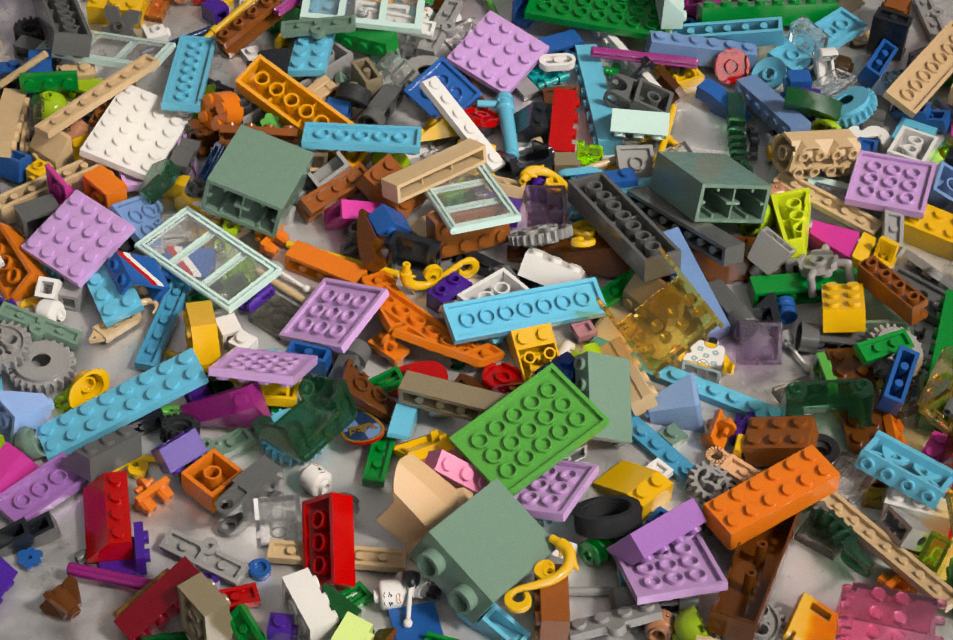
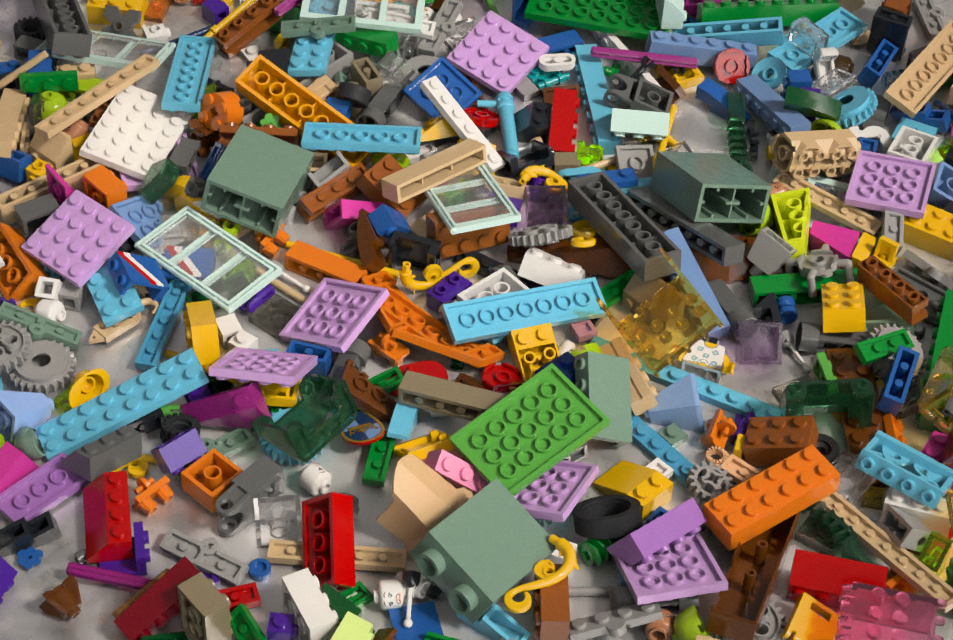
none -> red slope [786,549,888,617]

